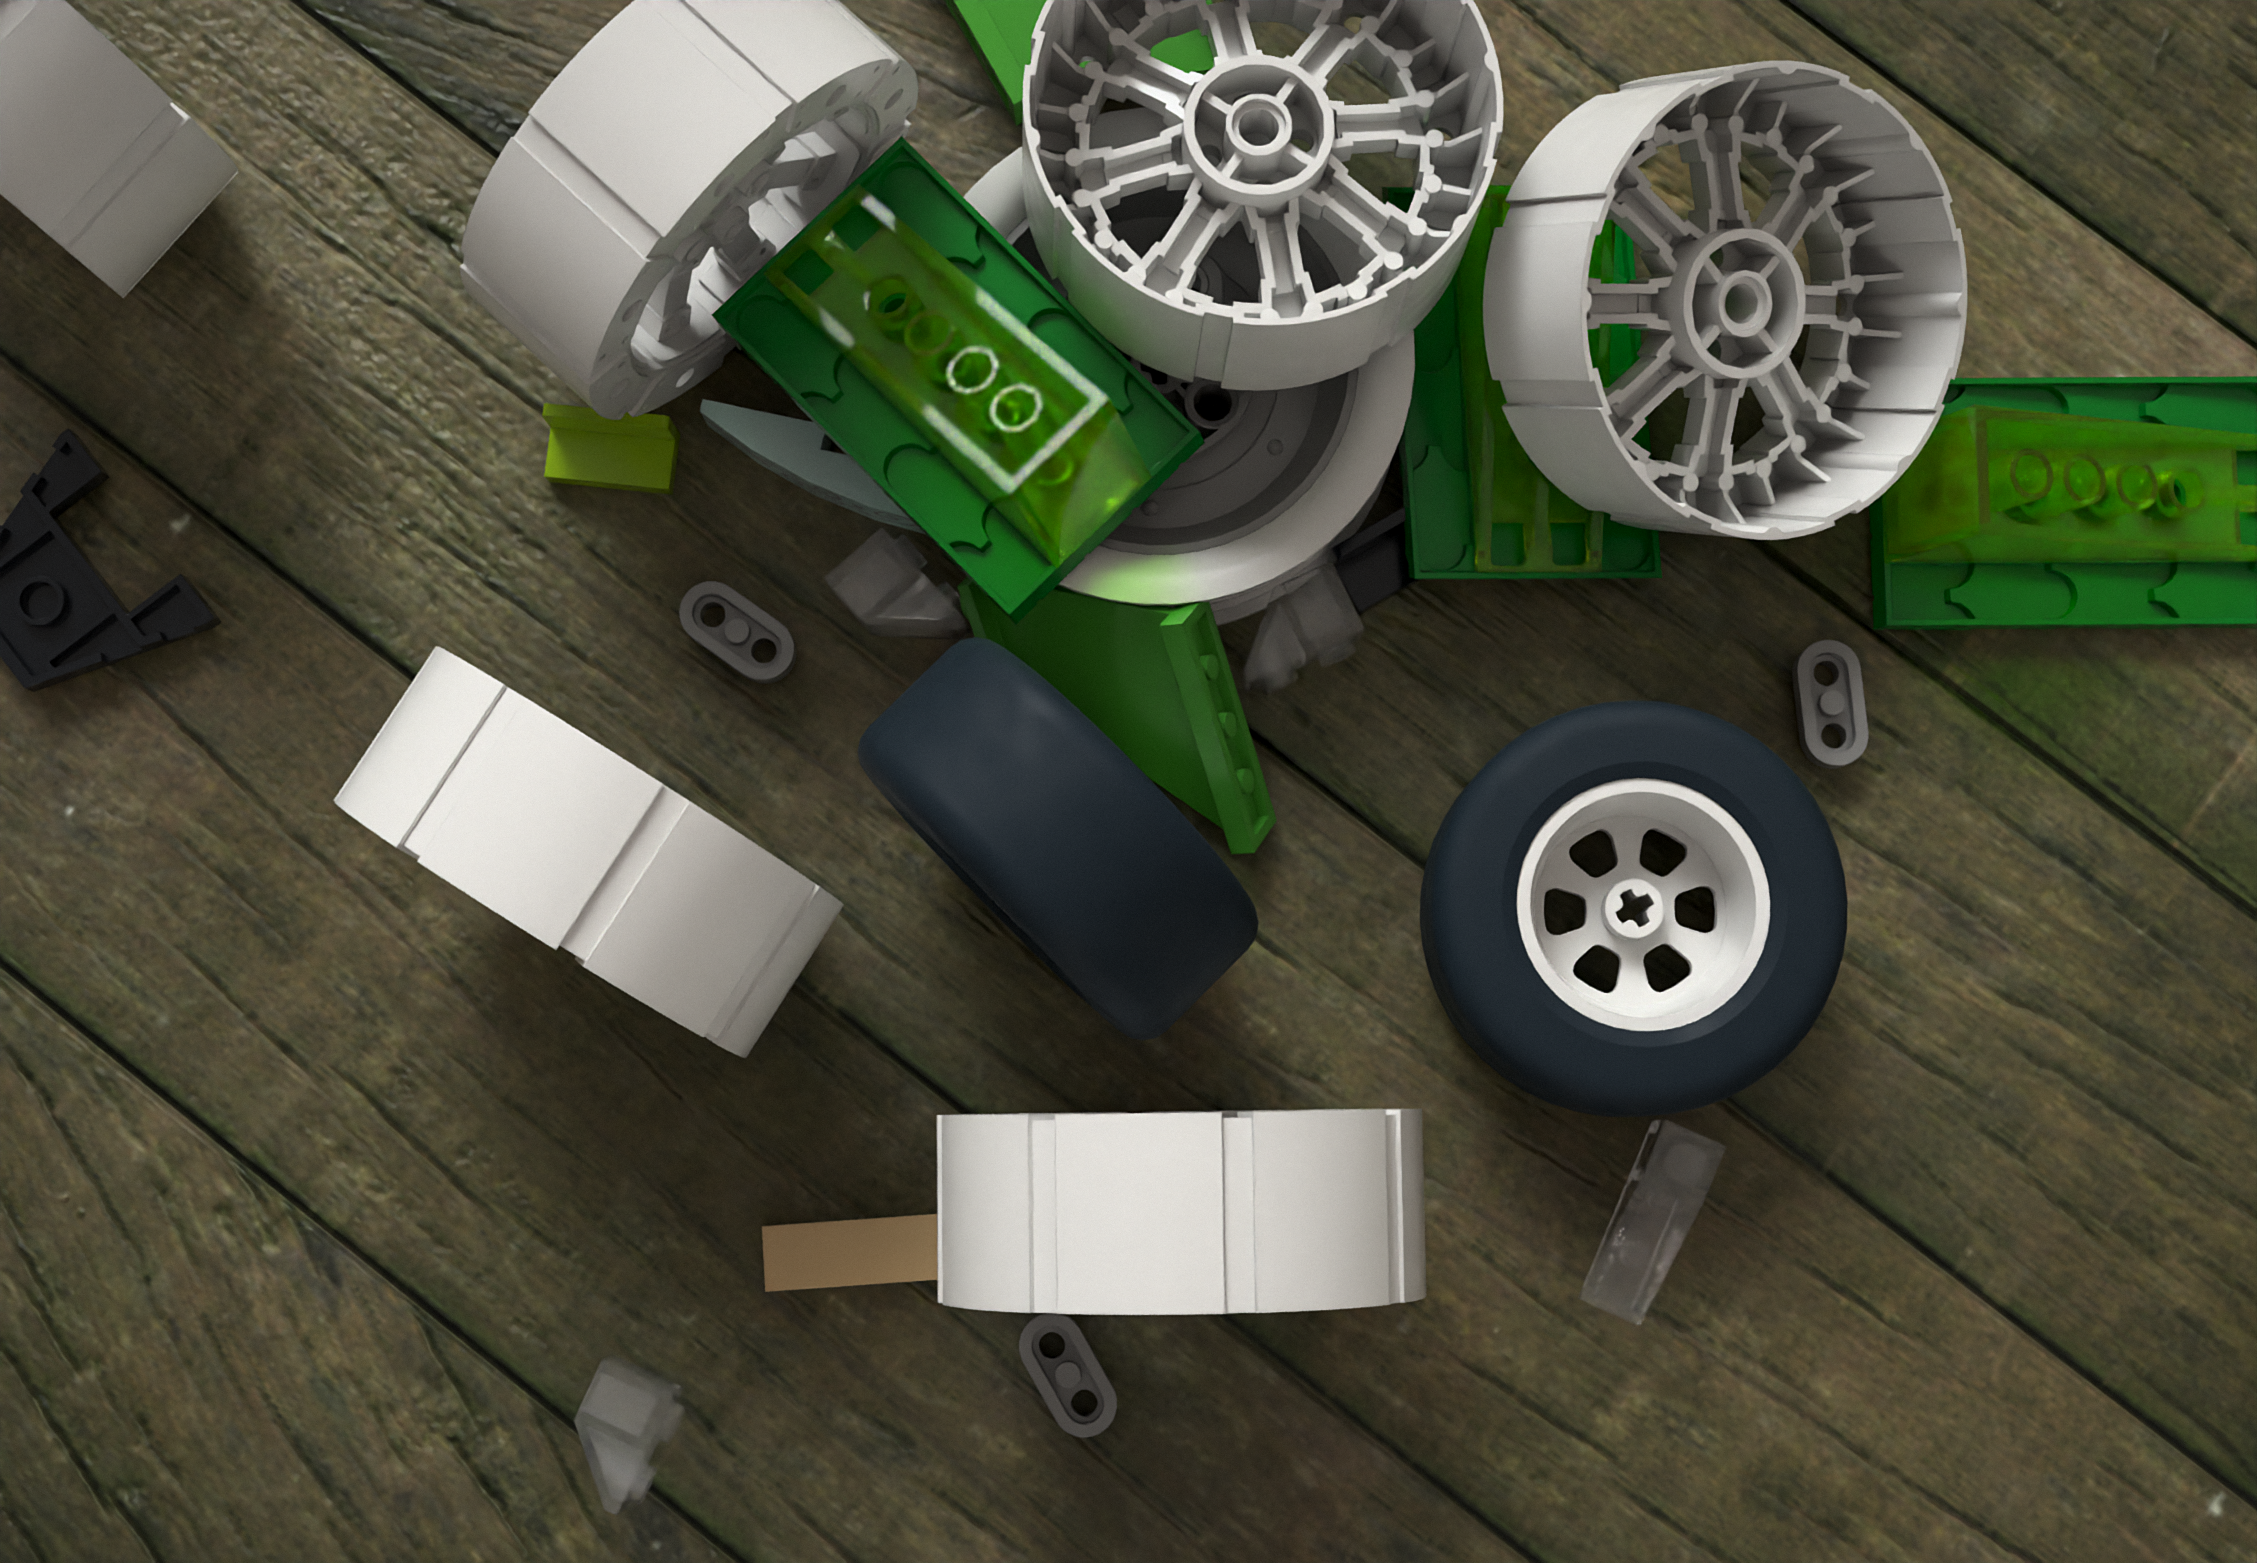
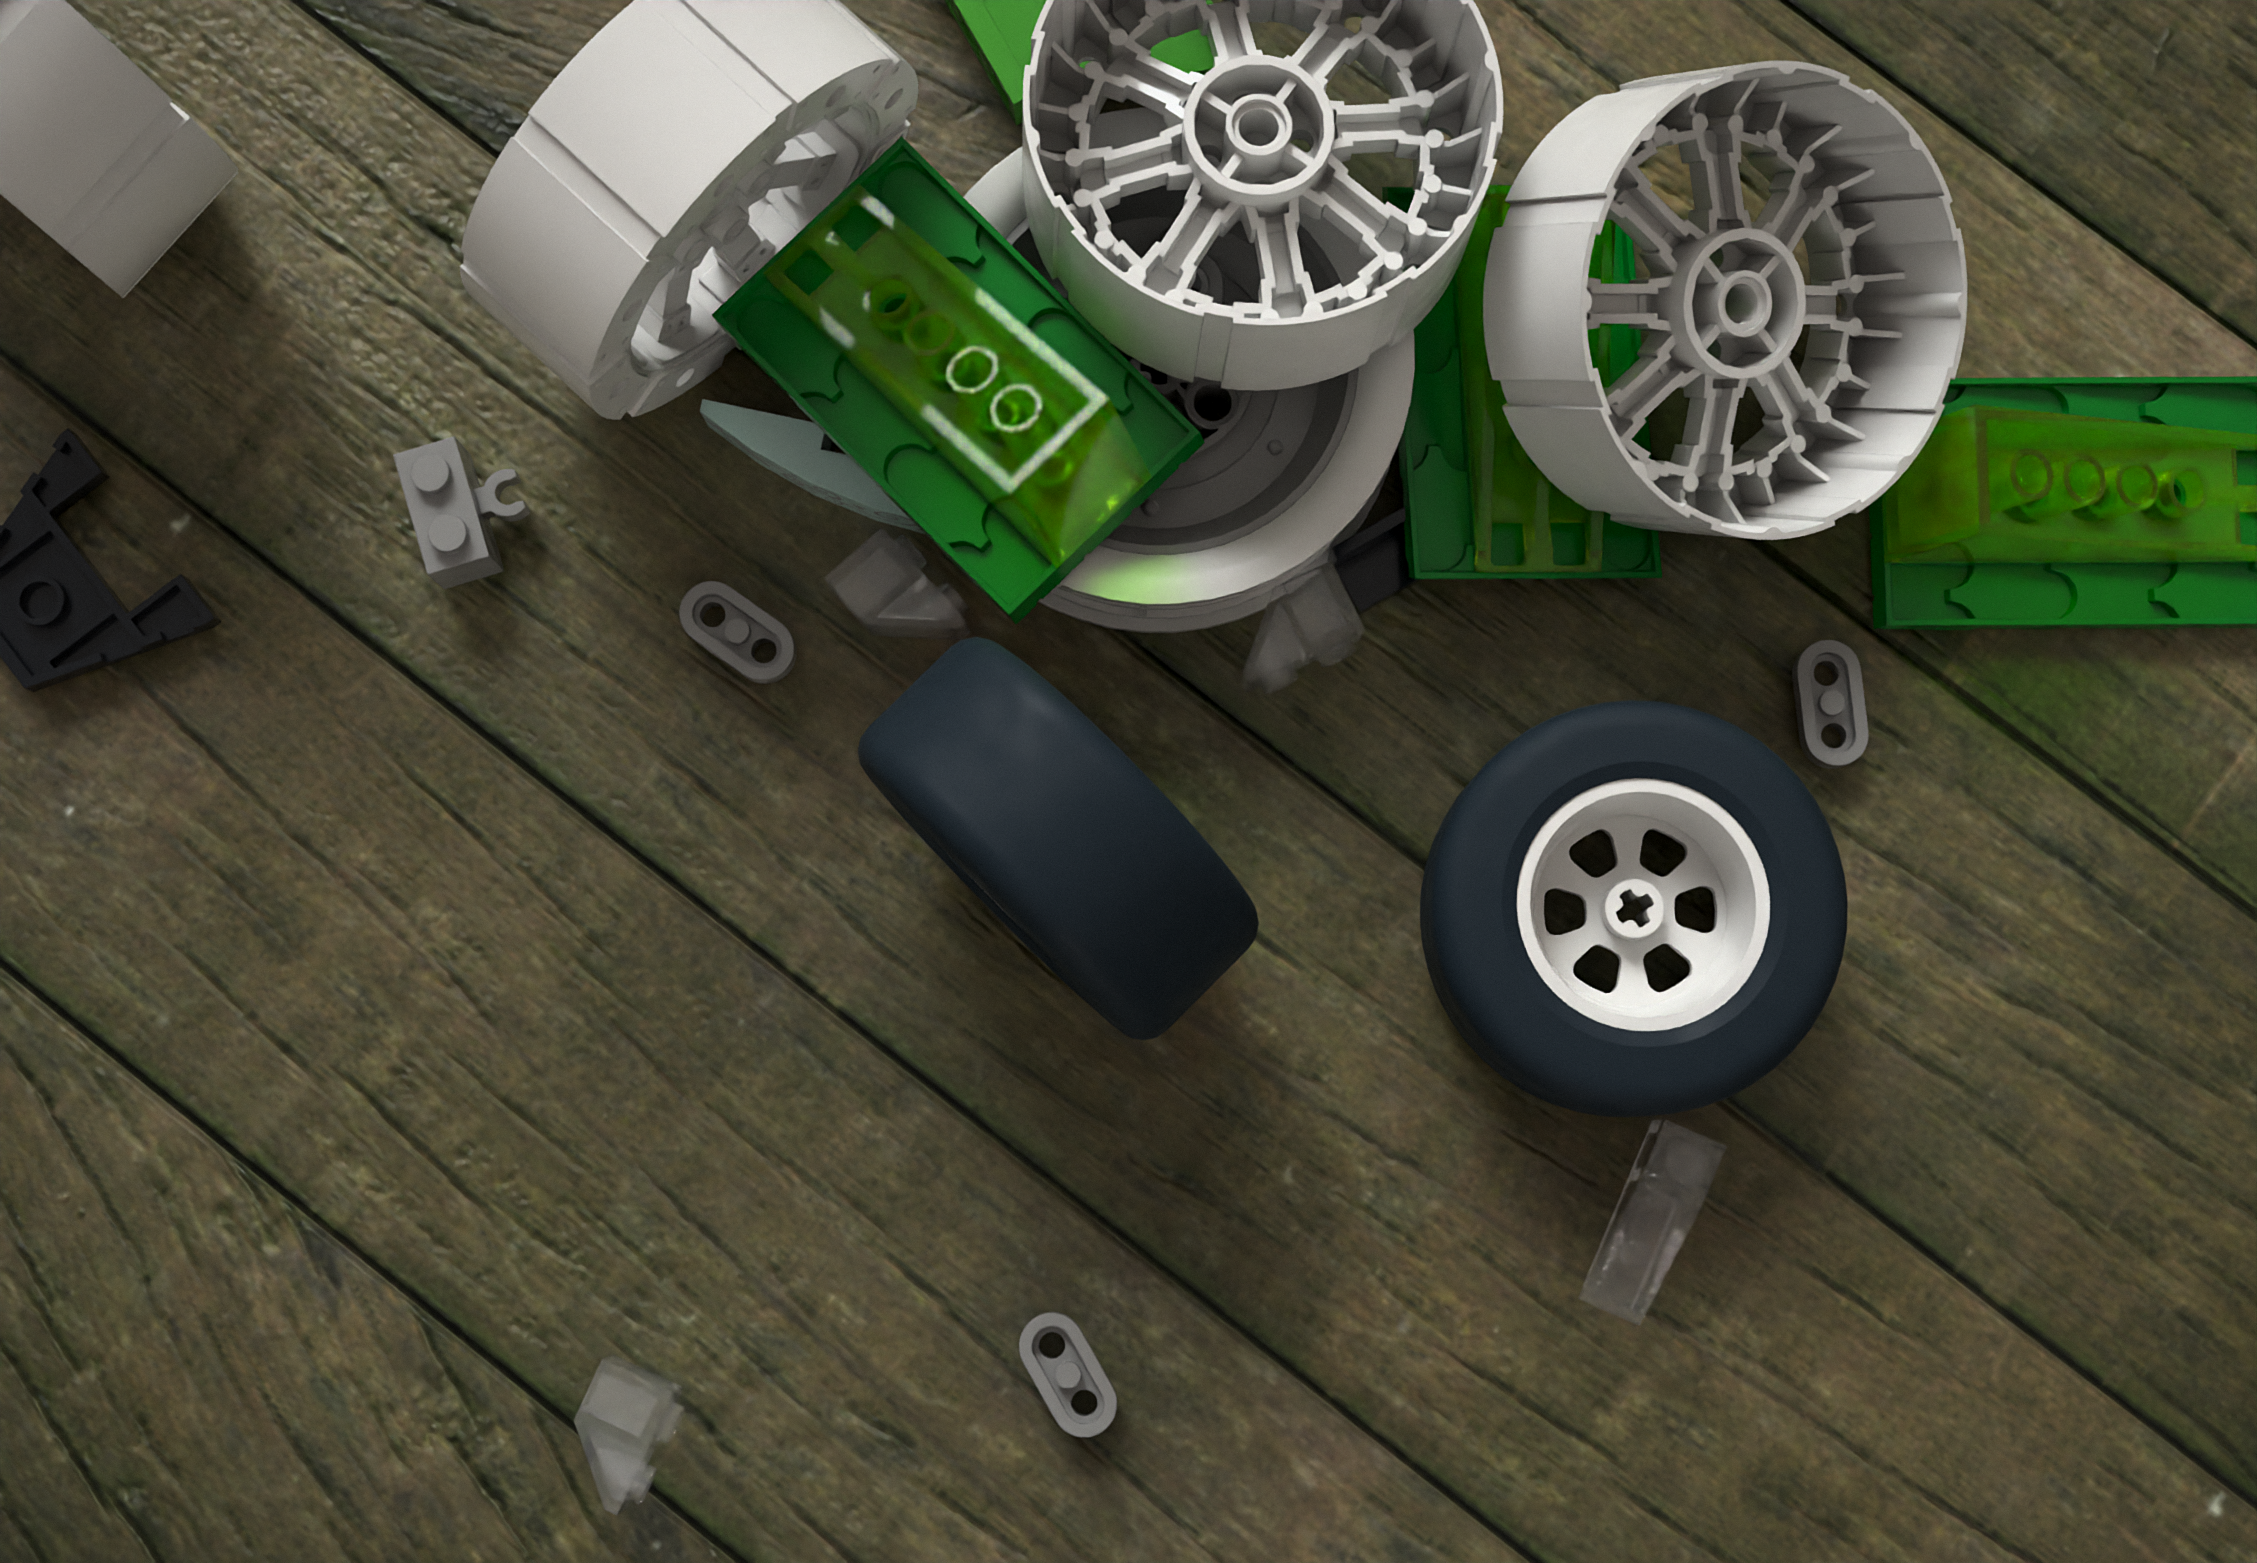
white wheel [333,646,844,1058] -> none
lime panel [542,403,680,495] -> none
tan tile [762,1214,937,1292] -> none
white wheel [936,1109,1426,1315] -> none
bright green piece [957,577,1277,854] -> none
none -> light grey brick [393,436,530,589]

